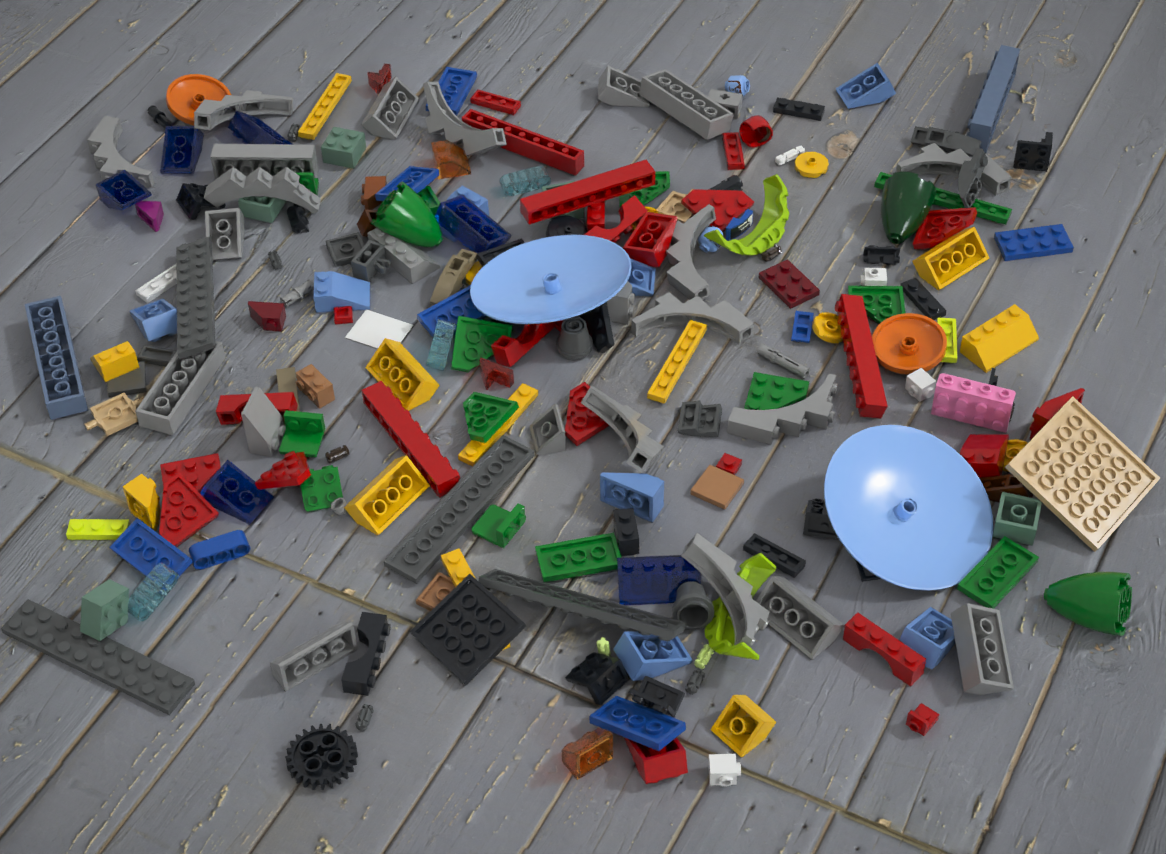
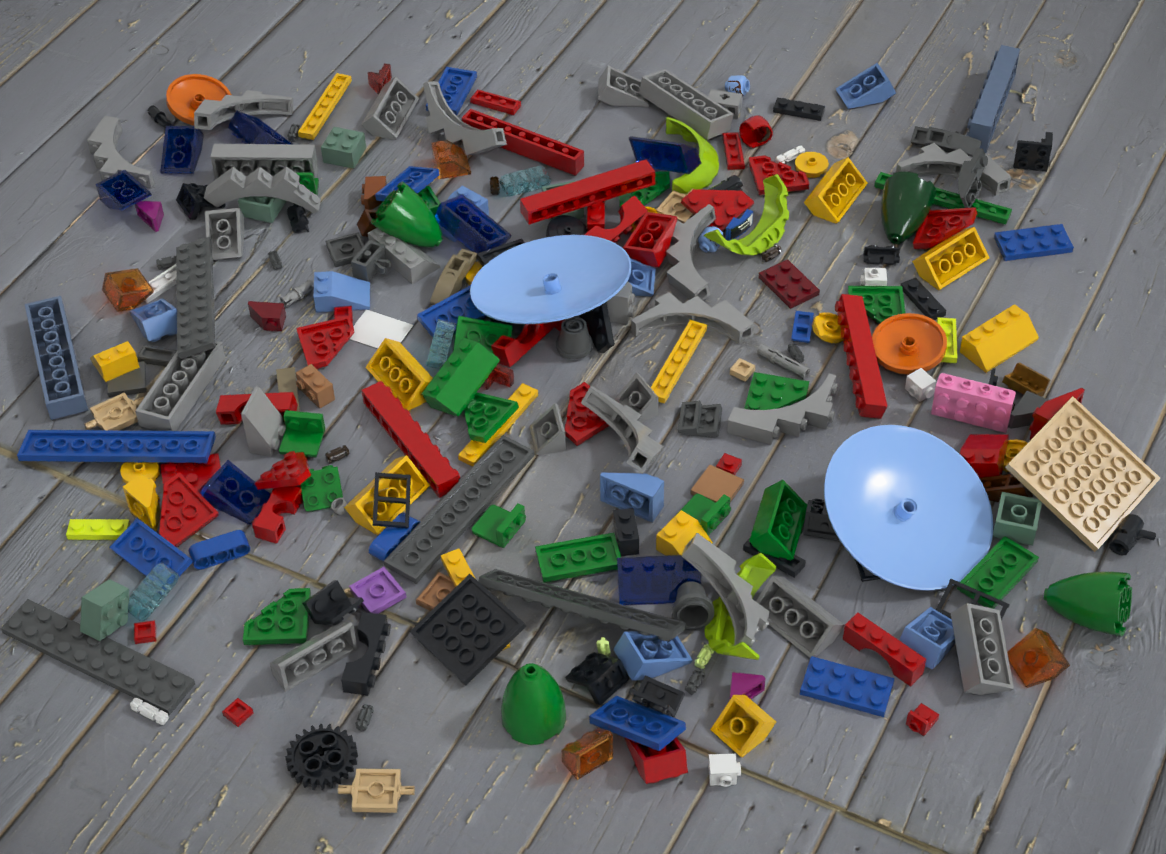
none -> blue plate [17,430,216,463]
none -> clear orange slope [102,268,154,312]
none -> yellow plate [120,462,160,484]
none -> white axle [130,698,169,725]
none -> red tile [134,620,156,644]
none -> dark grey piece [156,256,176,269]
none -> red tile [222,698,254,727]
none -> green plate [243,588,311,645]
none -> red arch [252,486,303,544]
none -> red plate [296,316,355,369]
none -> black bracket [302,580,364,625]
none -> tan plate [338,769,415,813]
none -> medium lavender plate [349,567,407,614]
none -> blue beam [369,512,420,562]
none -> black window [372,472,411,528]
none -> green slope [422,338,500,417]
none -> dark brown piece [490,176,500,195]
none -> green cylinder [501,663,566,745]
none -> light grey slope [614,373,658,423]
none -> clear blue slope [629,136,701,174]
none -> yellow slope [656,510,713,569]
none -> lime windscreen [666,117,719,194]
none -> green bracket [676,494,731,536]
none -> tan plate [730,358,755,382]
none -> magenta slope [730,672,766,699]
none -> red plate [748,155,810,195]
none -> green slope [749,480,807,560]
none -> dark grey piece [787,342,804,363]
none -> blue plate [800,656,895,717]
none -> yellow slope [804,157,868,224]
none -> black window [936,579,1010,621]
none -> pearl gold bracket [1002,362,1050,397]
none -> clear orange slope [1007,628,1070,688]
none -> dark grey slope [1008,391,1048,429]
none -> black piece [1109,514,1156,555]

